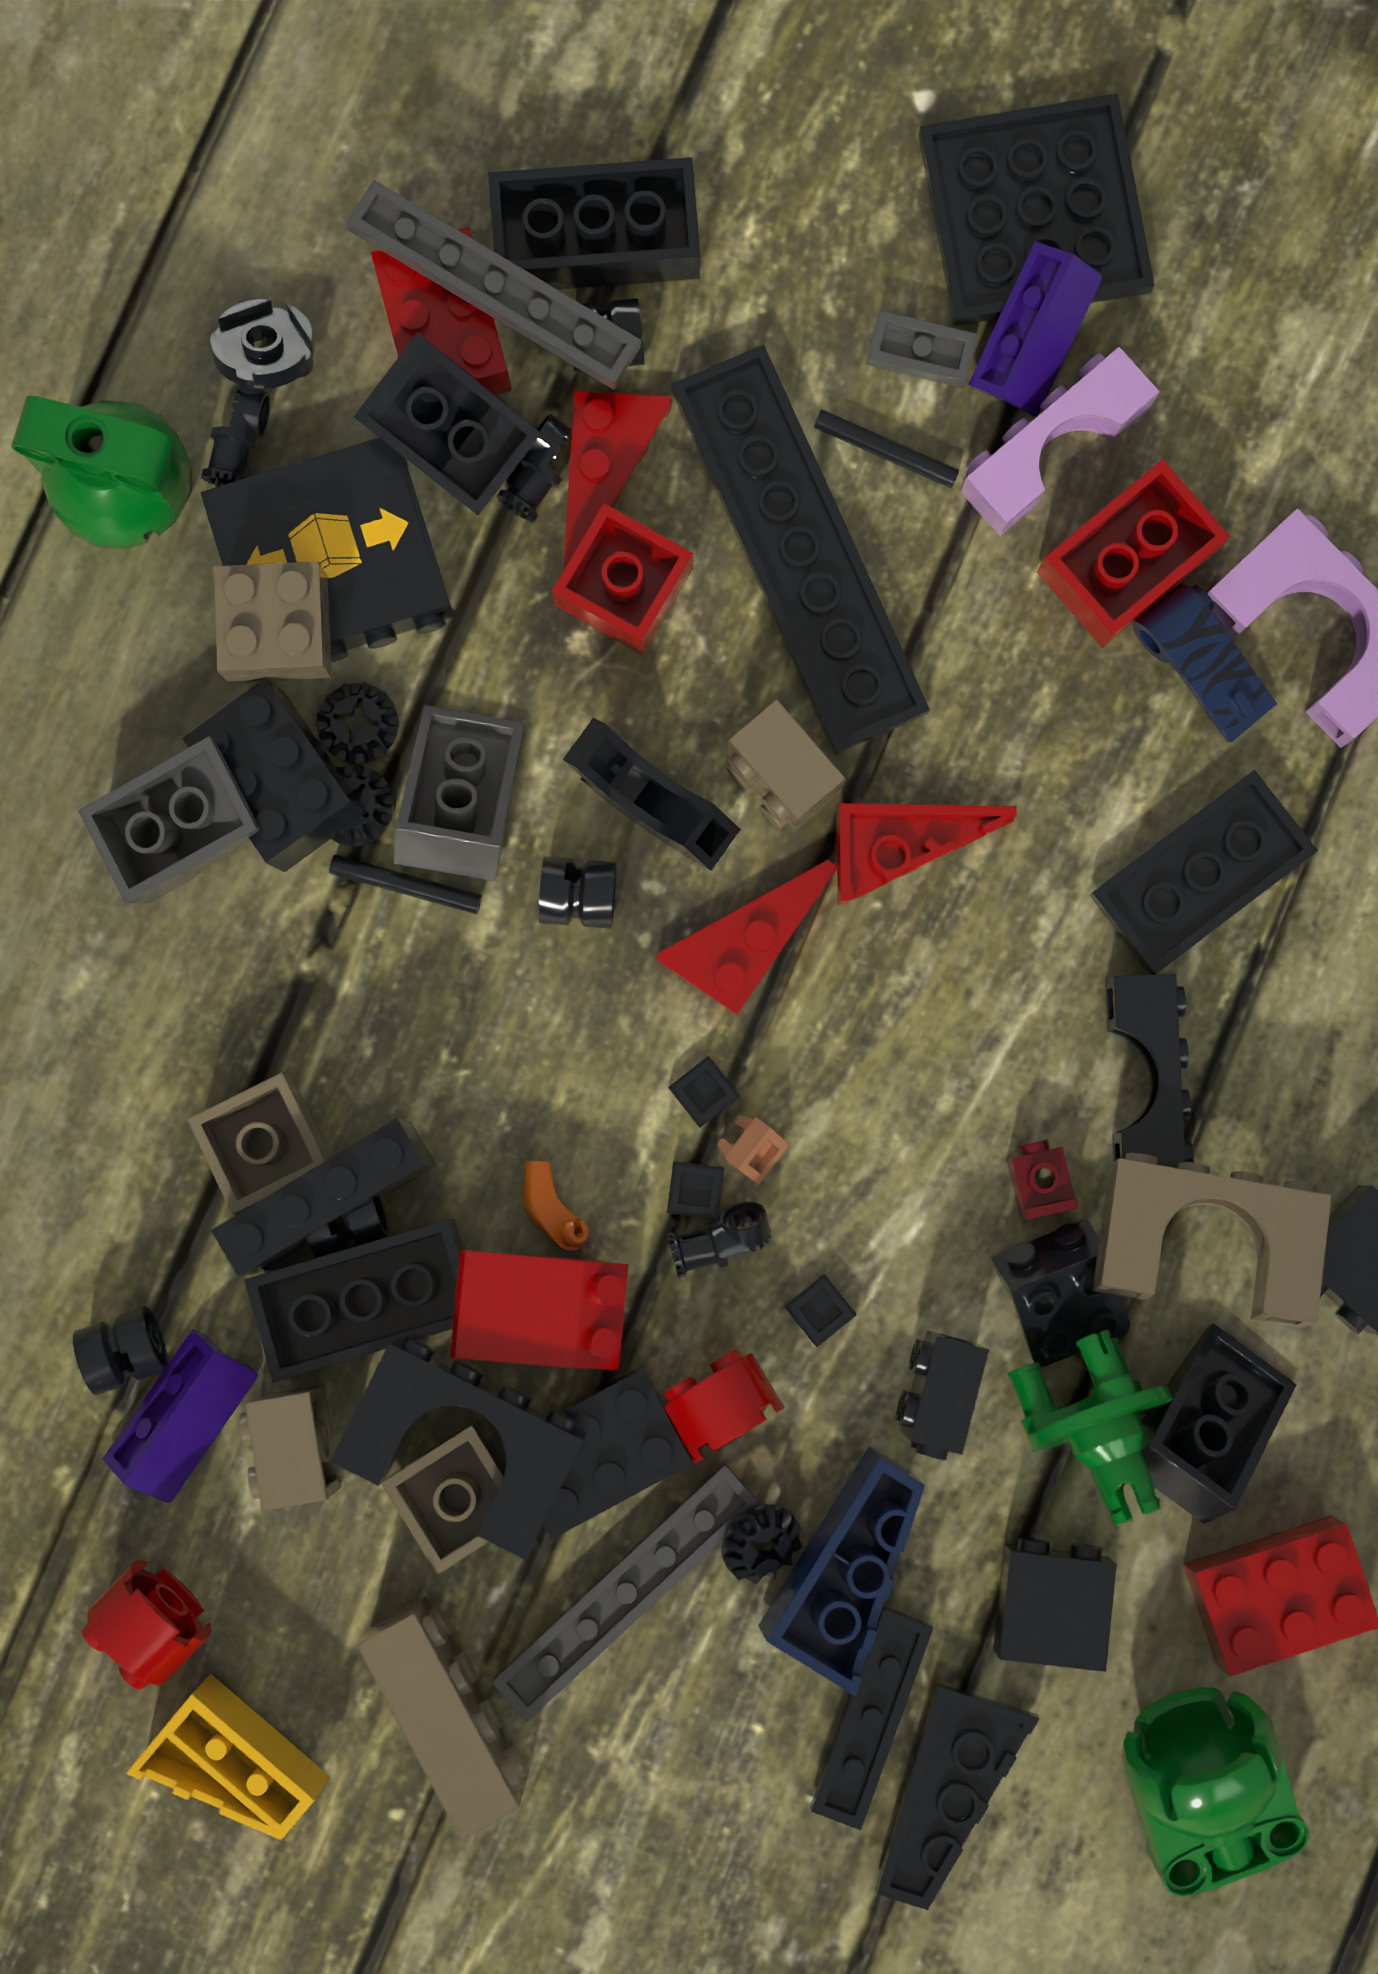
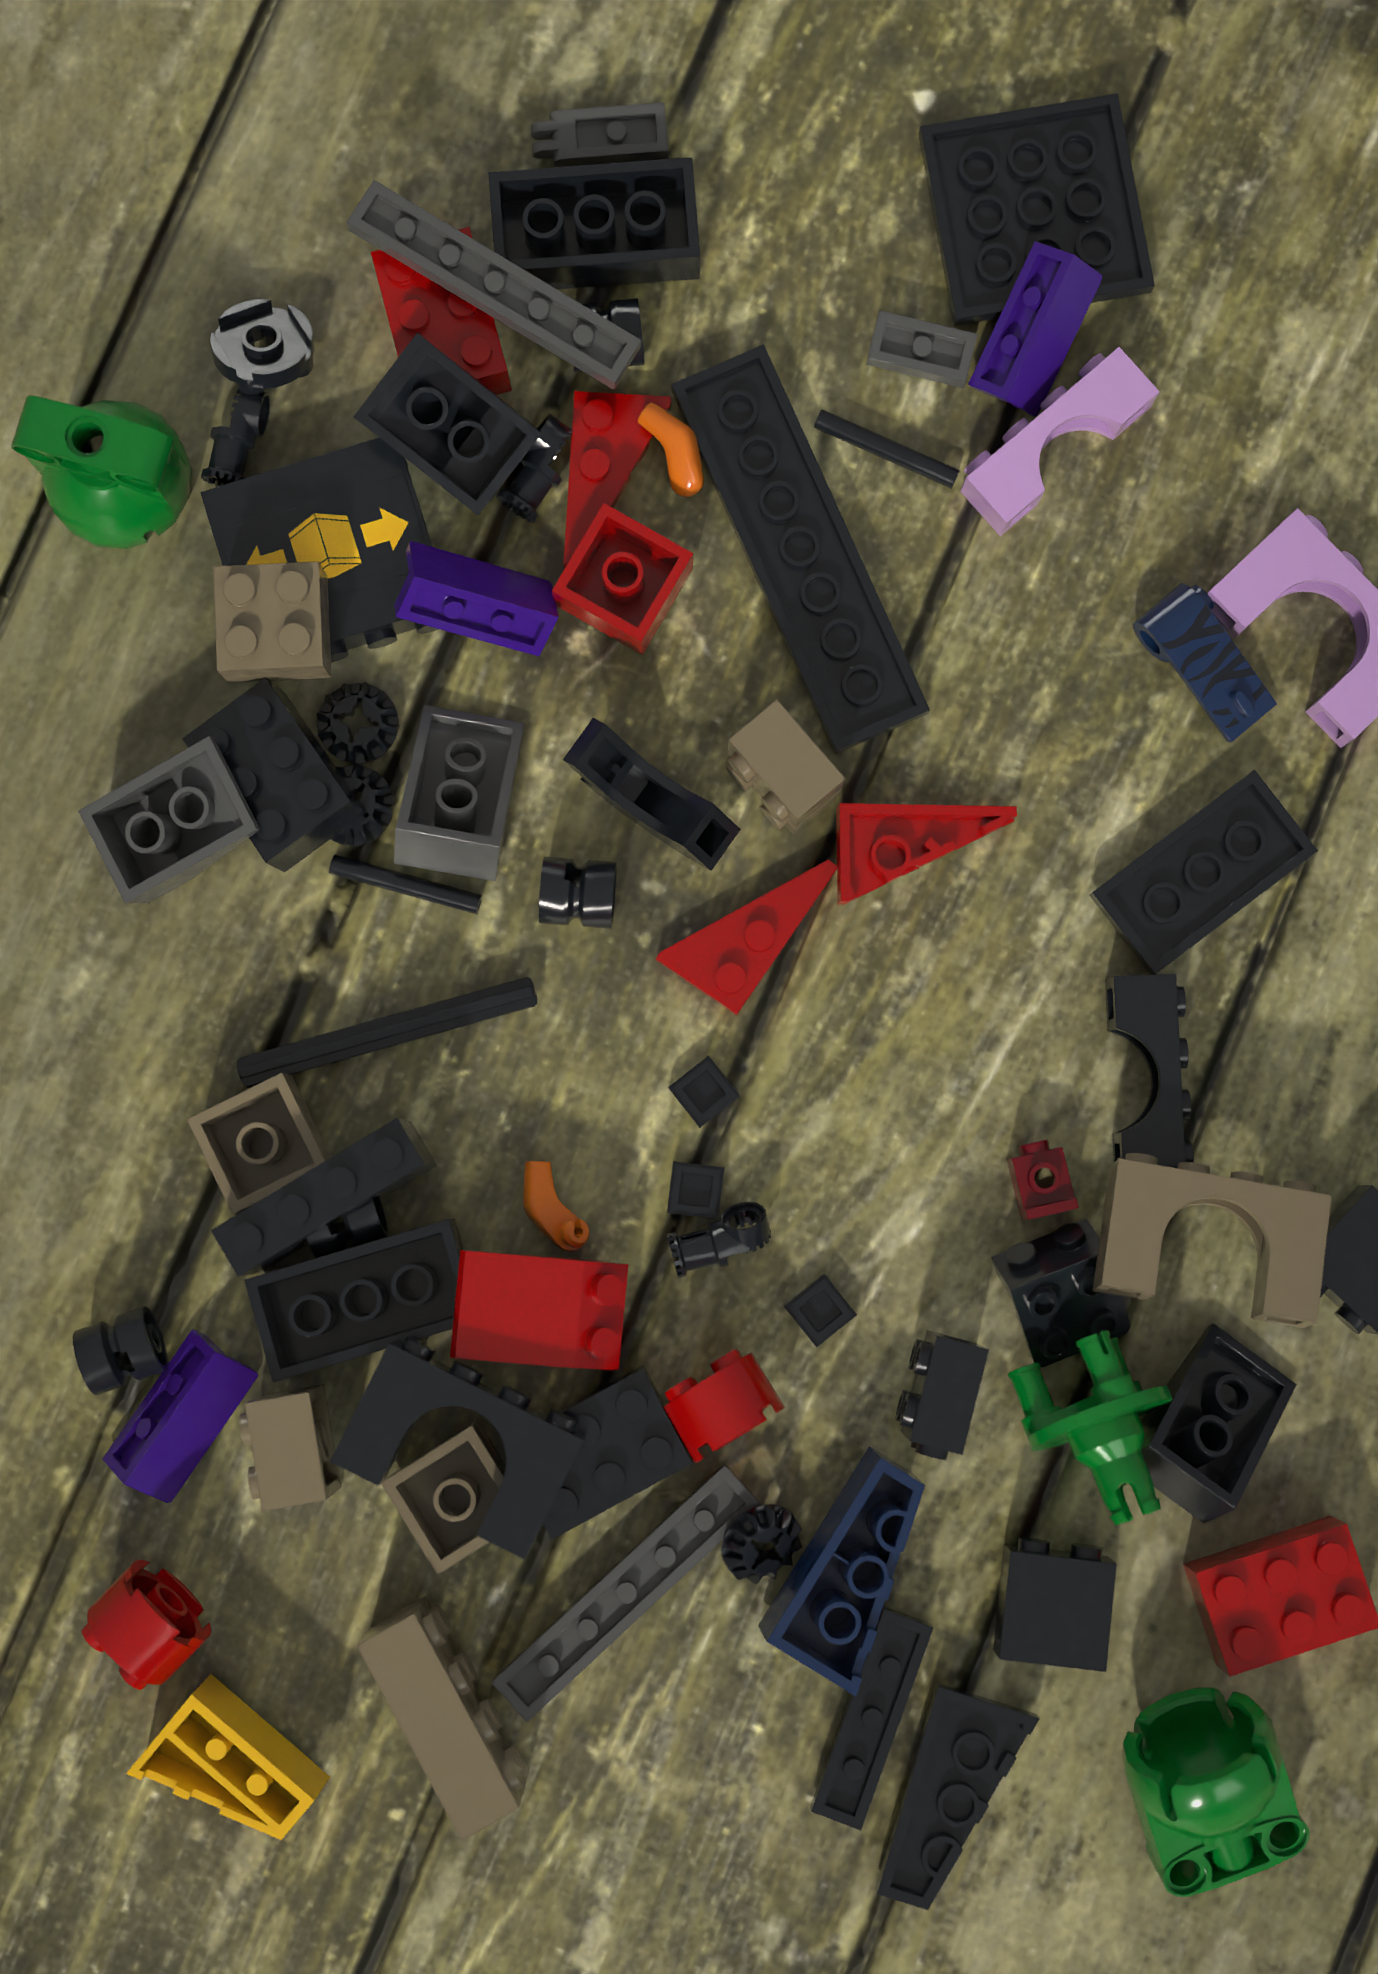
nougat tile [718,1116,790,1186] -> none
red brick [1037,459,1230,649] -> none
none -> black axle [237,977,538,1087]
none -> dark purple panel [394,541,559,656]
none -> dark grey hinge [531,102,669,167]
none -> orange arm [638,402,704,497]

